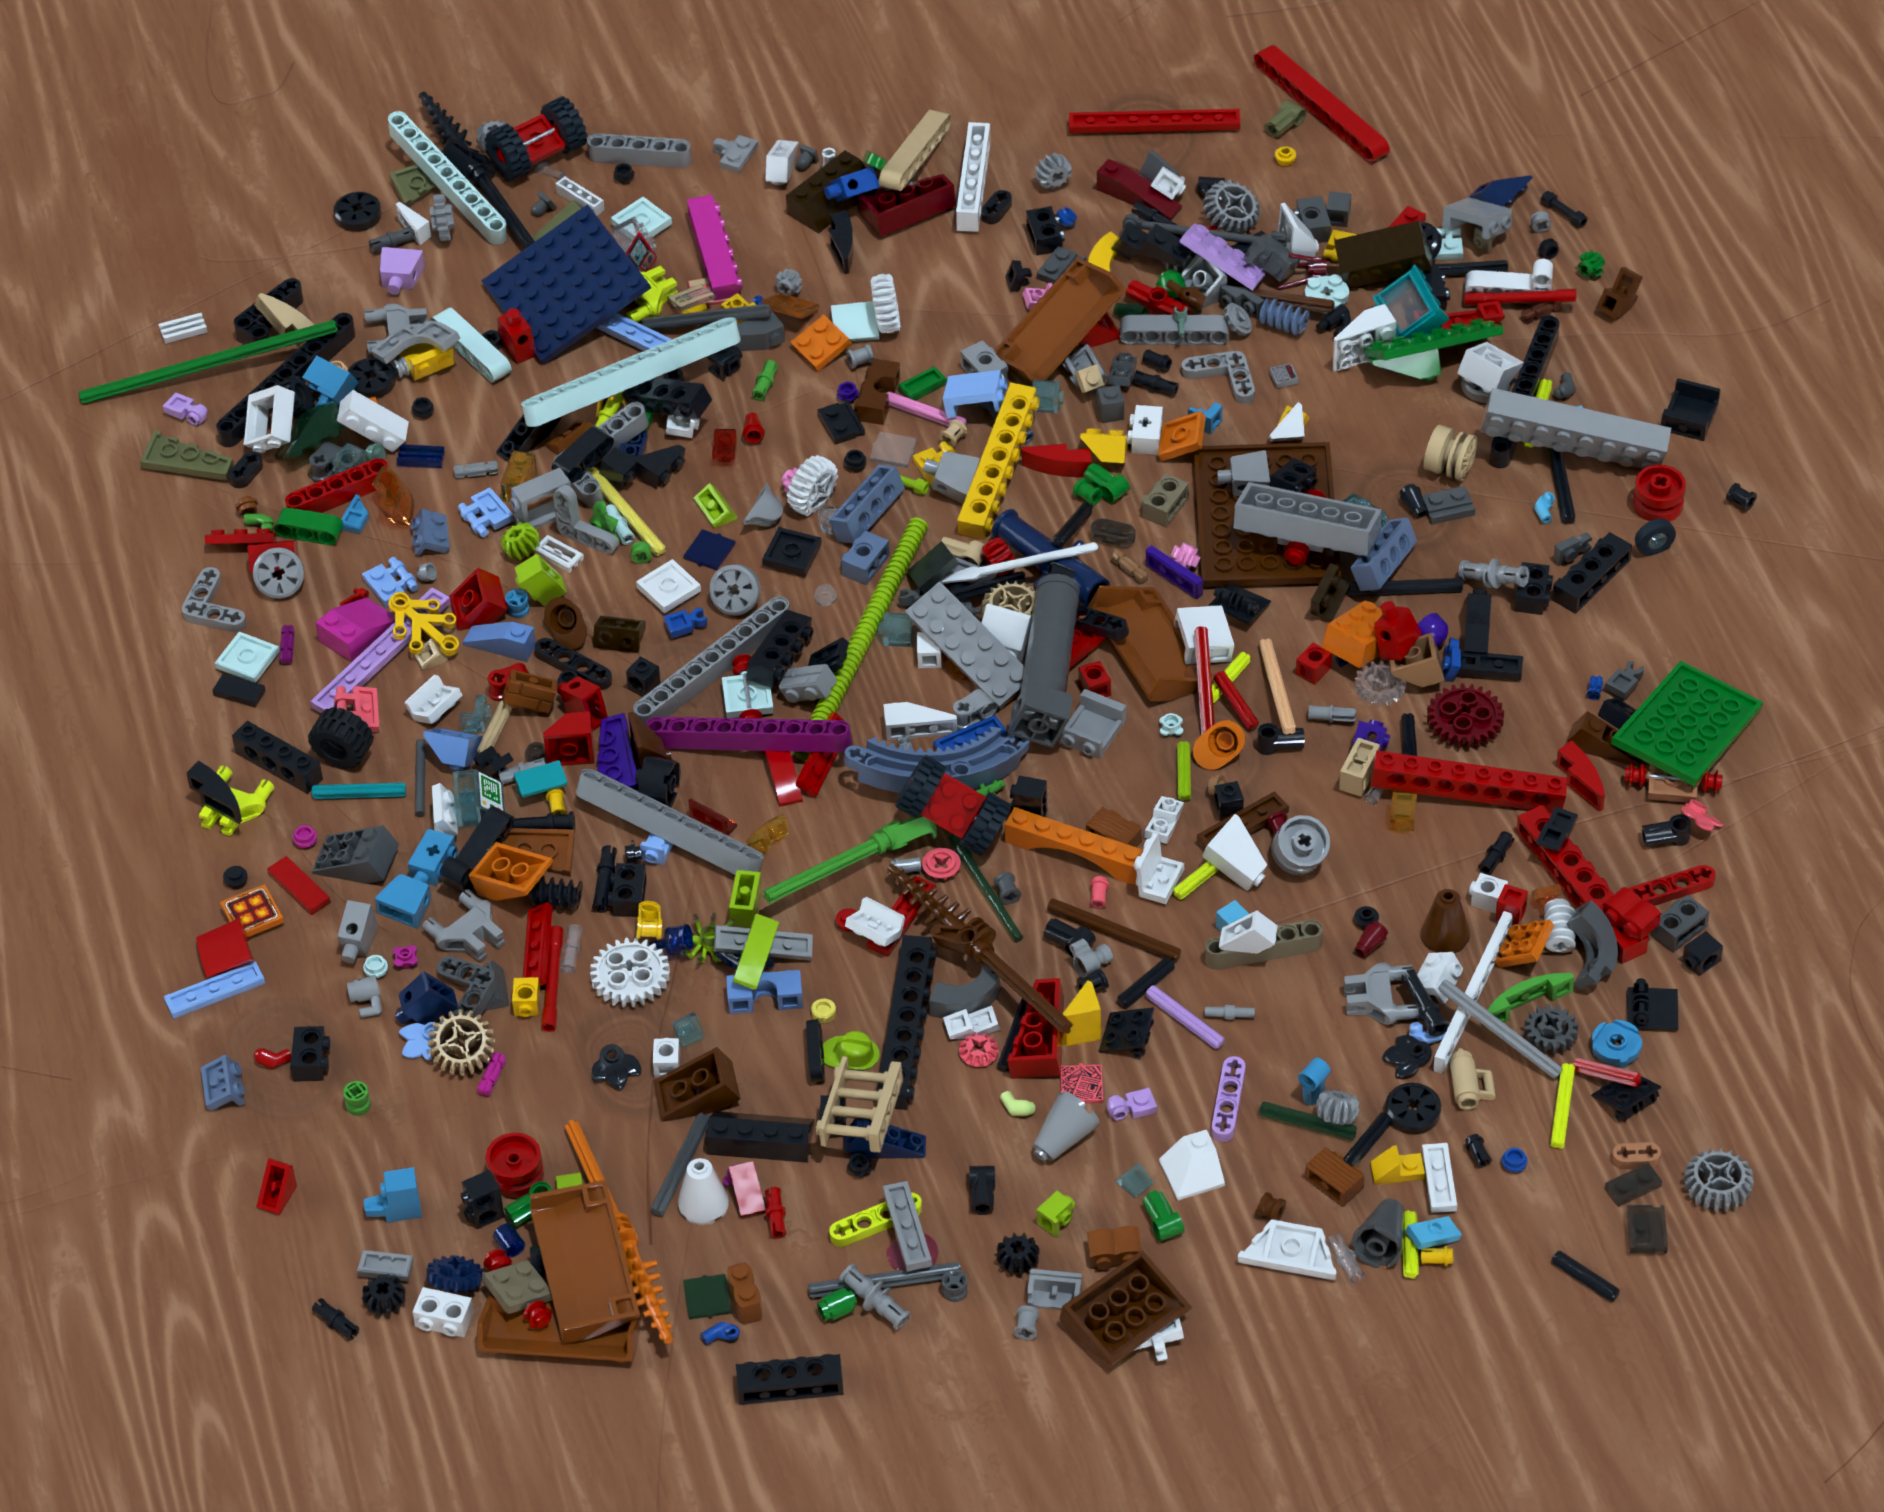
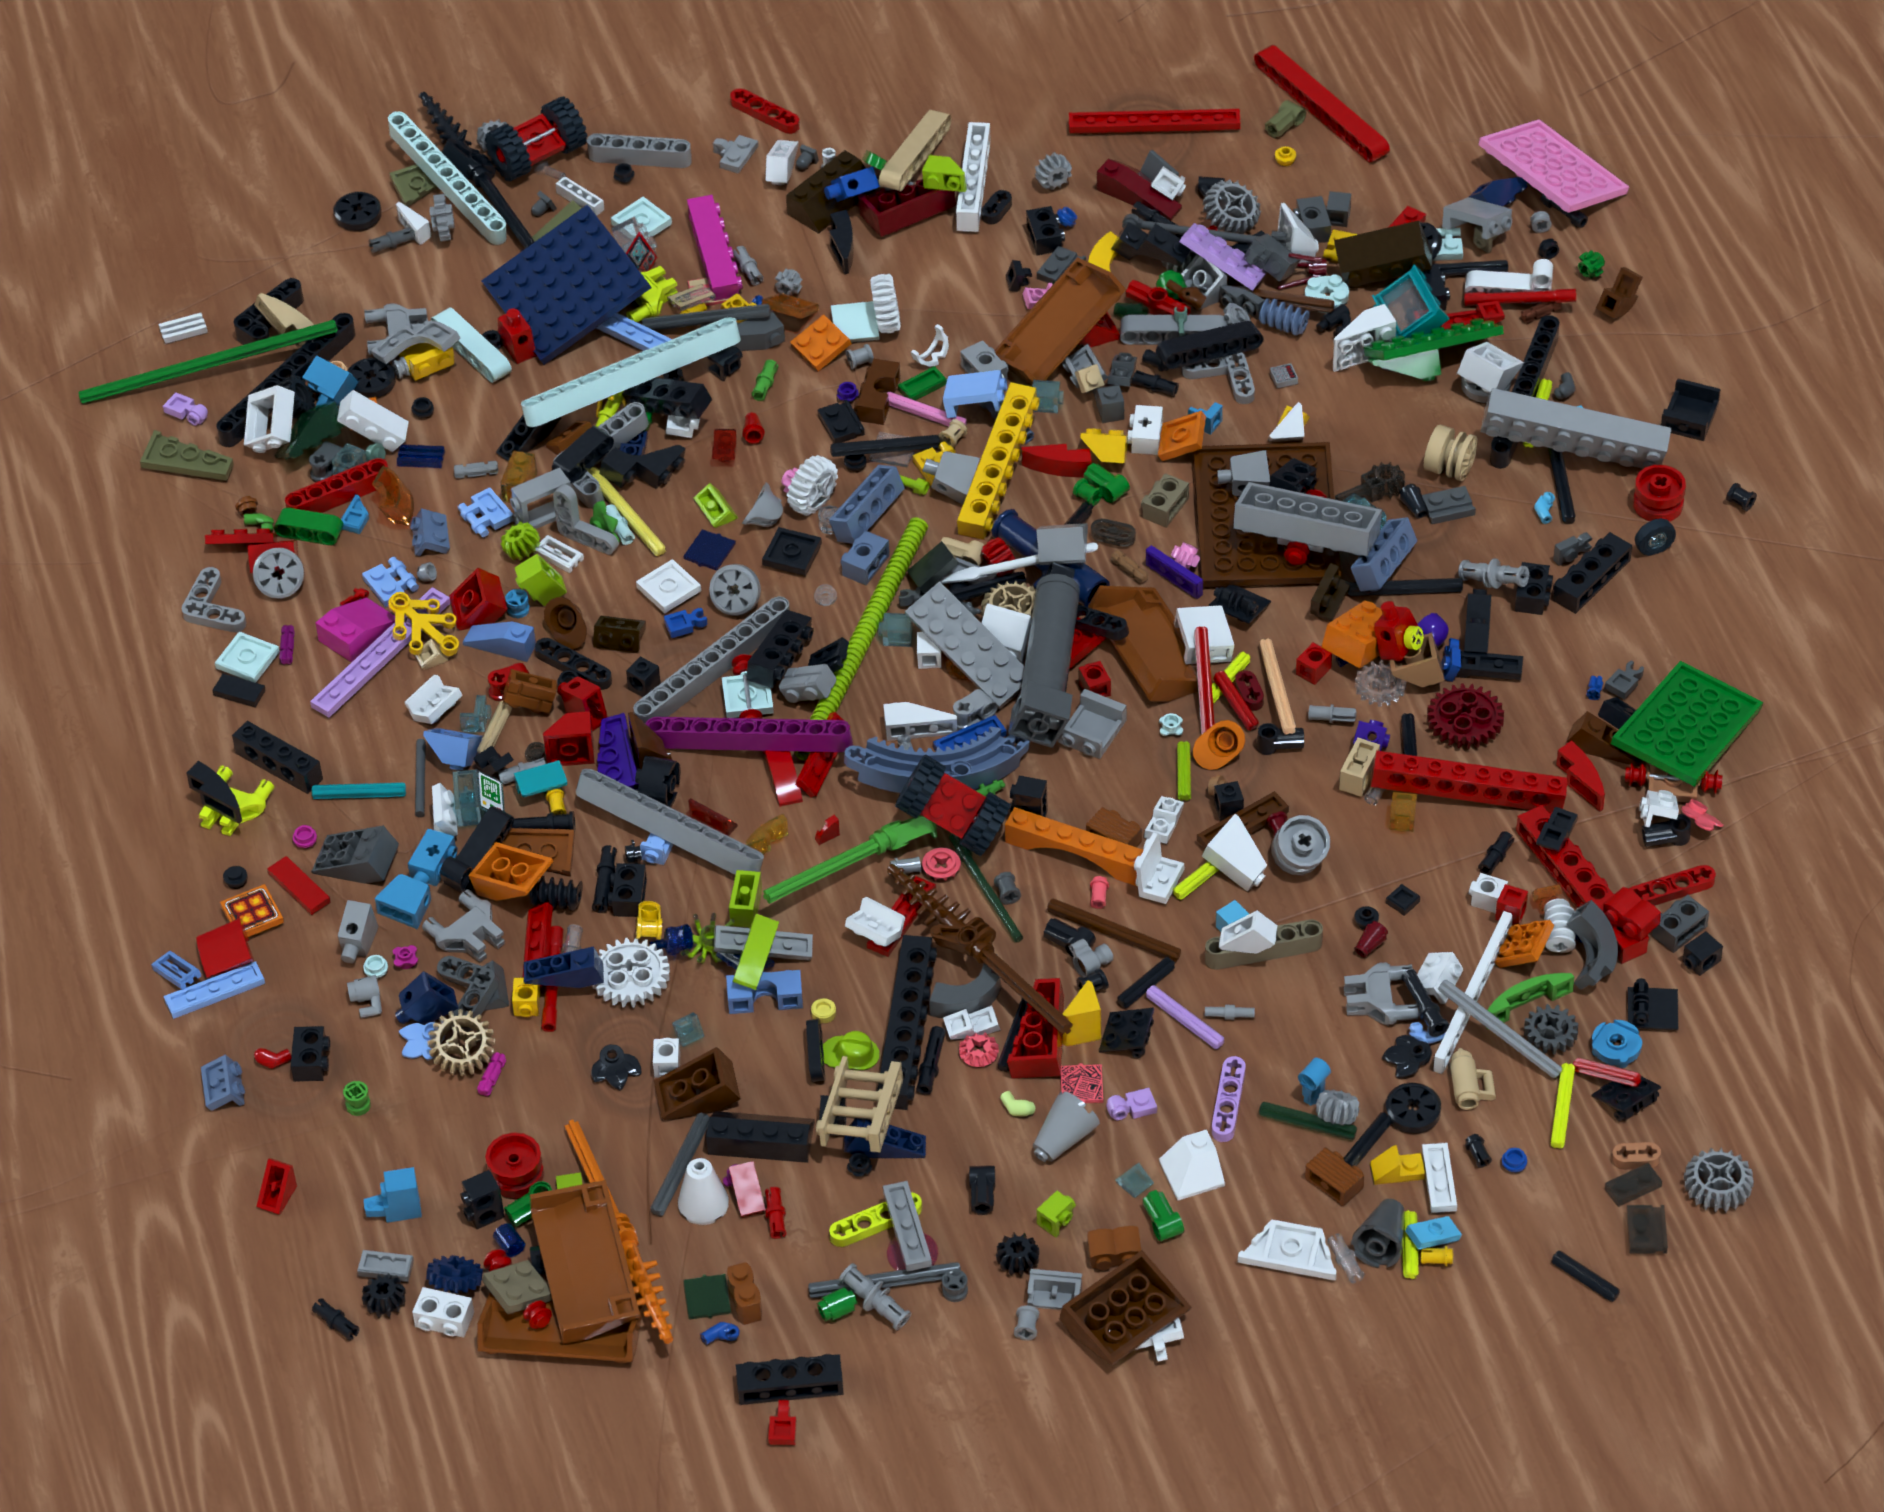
black beam [229,452,263,489] -> none
black tyre [308,707,374,769] -> none
coral plate [334,686,380,732] -> none
lavender torso [380,247,425,295] -> none
bright green bush [631,542,652,564] -> none
red plate [836,908,857,932] -> none
reddish brown wheel [1256,1192,1286,1221] -> none
reddish brown cone [1421,889,1470,953] -> none
none -> medium blue tile [151,951,201,990]
none -> dark blue slope [524,946,604,988]
none -> red beam [730,88,800,134]
none -> light grey pin [733,246,764,286]
none -> red plate [768,1400,797,1445]
none -> red tile [815,814,840,845]
none -> black axle [830,435,940,457]
none -> white helmet [911,324,949,367]
none -> black pin [916,1026,946,1095]
none -> lime slope [922,155,967,192]
none -> light grey slope [1037,523,1088,565]
none -> black beam [1156,321,1264,369]
none -> dark red beam [1235,670,1264,711]
none -> clear smoke gear [1335,462,1405,503]
none -> black tile [1386,884,1420,916]
none -> neon yellow tile [1404,626,1424,650]
none -> bright pink plate [1478,120,1629,213]
none -> white bracket [1639,790,1679,827]

